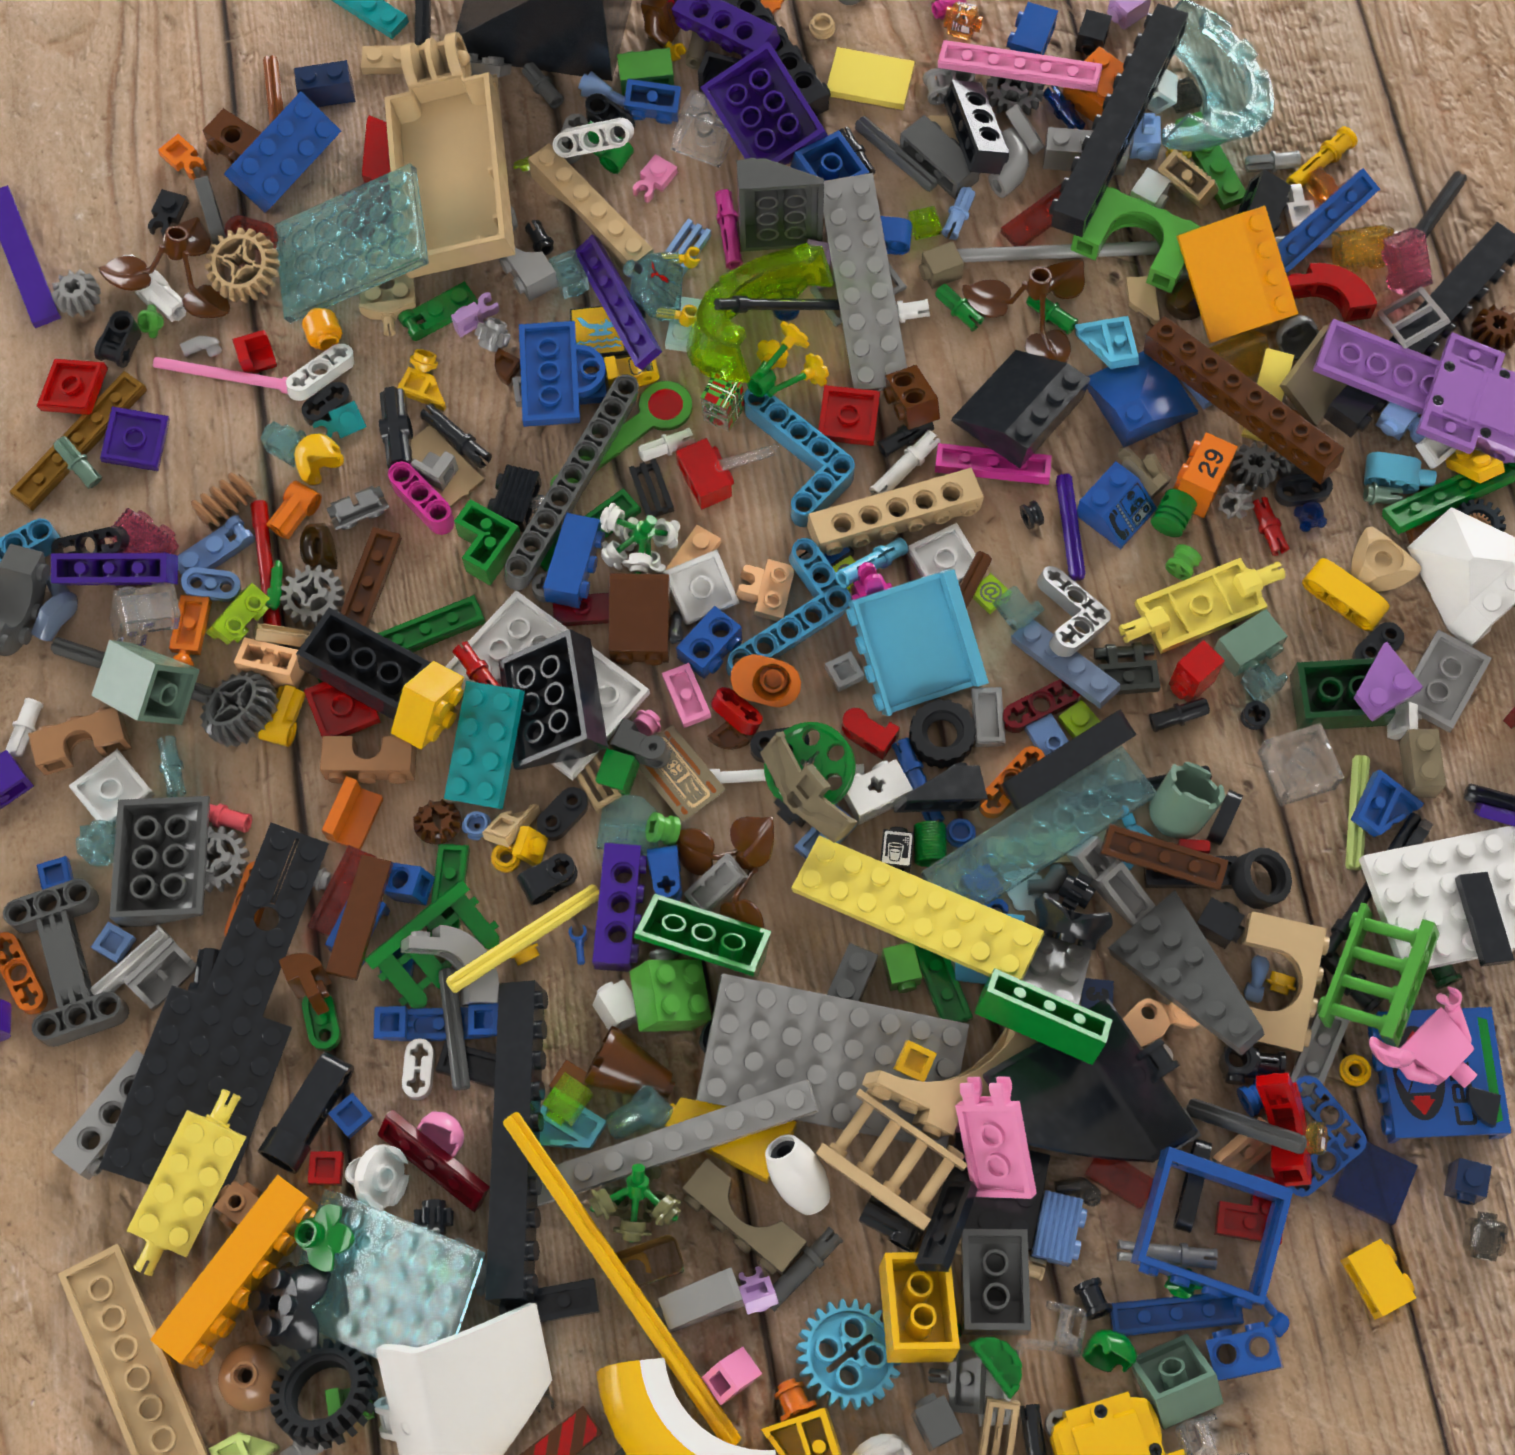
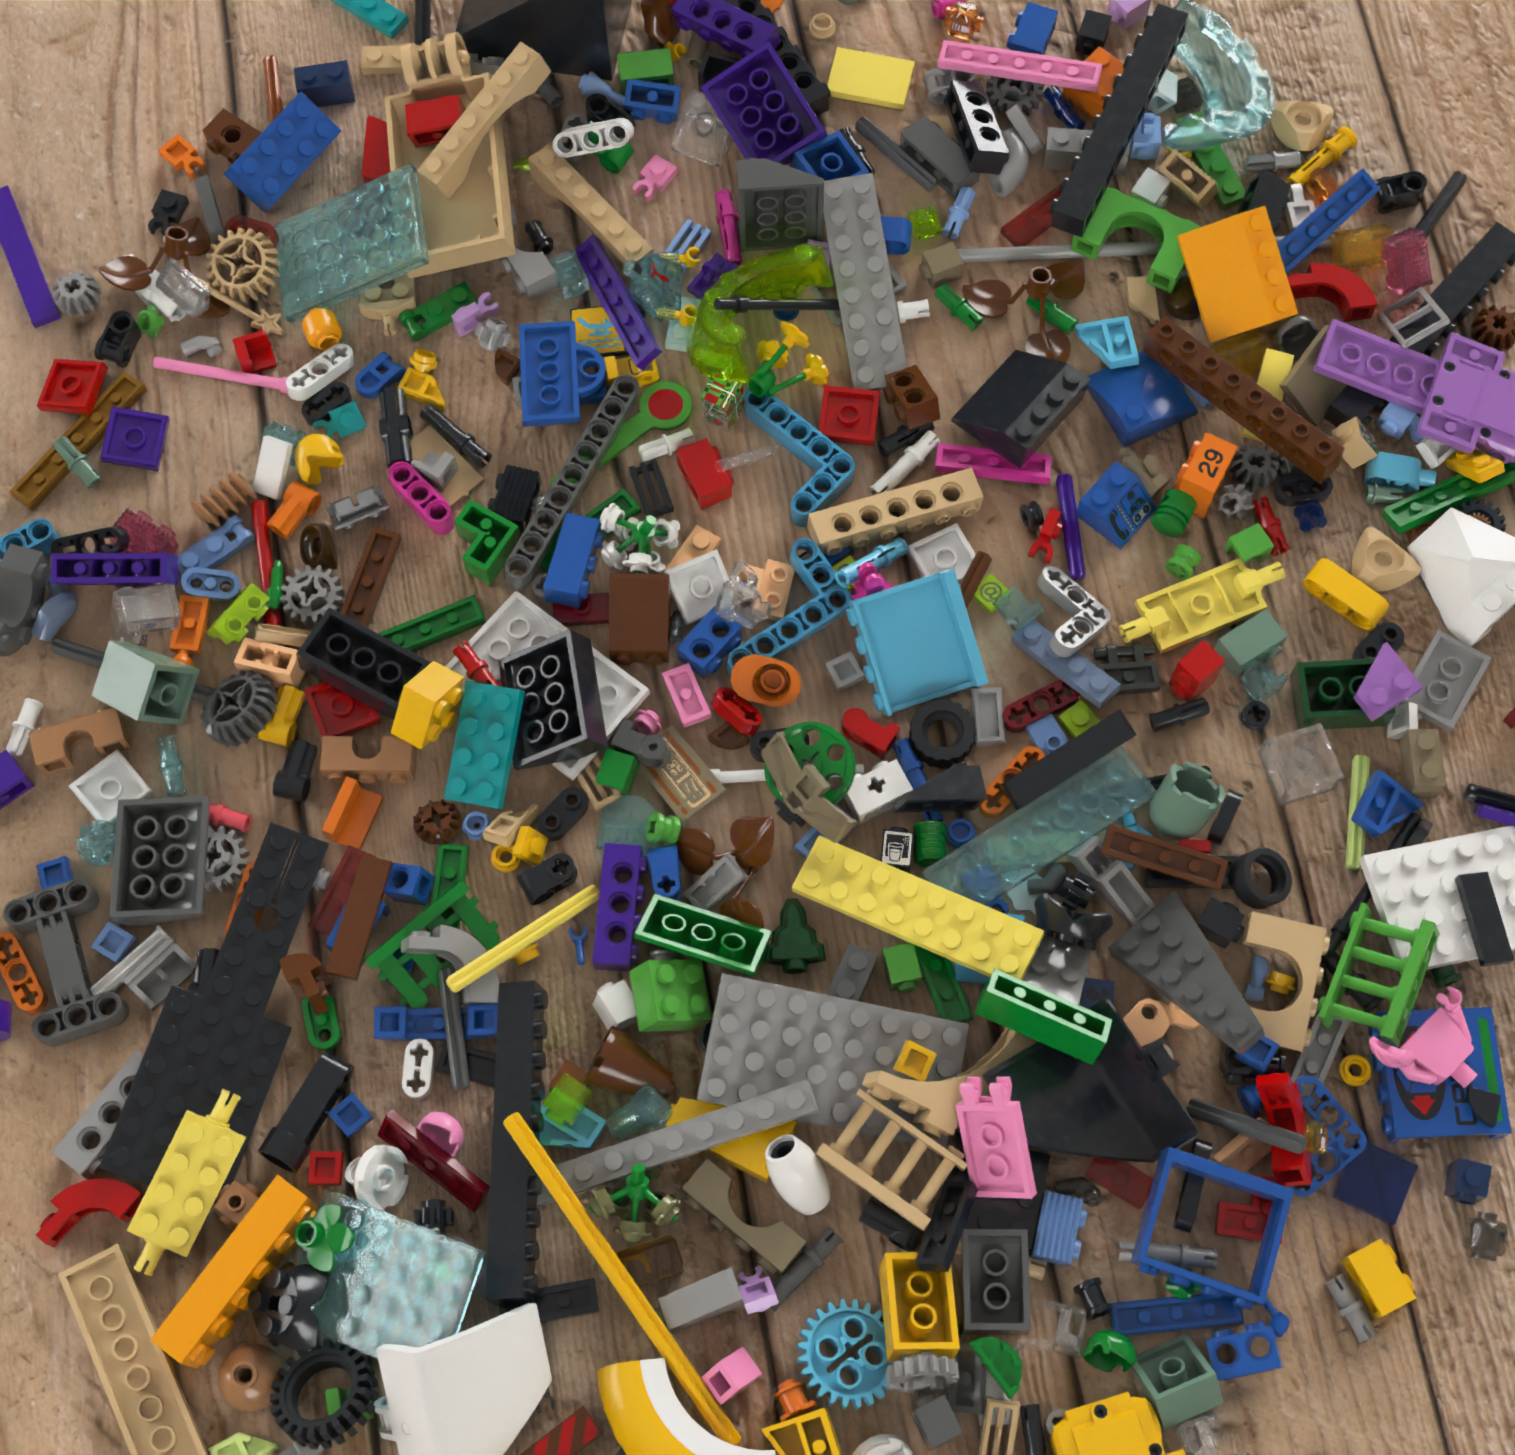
none -> red arch [36,1178,145,1247]
none -> clear slope [155,257,211,318]
none -> tan piece [193,277,283,336]
none -> white tile [253,435,293,500]
none -> black piece [273,739,318,802]
none -> blue plate [355,352,406,399]
none -> red brick [405,95,466,148]
none -> tan arch [417,41,551,200]
none -> dark purple hips [687,253,739,306]
none -> clear piece [715,561,772,629]
none -> dark green rock [764,898,826,974]
none -> light grey gear [885,1351,959,1397]
none -> red plate [1028,508,1063,564]
none -> bright green panel [1224,523,1274,563]
none -> blue tile [1234,1036,1280,1074]
none -> tan hat [1269,101,1334,151]
none -> light grey pin [1325,1273,1378,1343]
none -> tan brick [1331,417,1378,469]
none -> black piece [1374,171,1427,214]

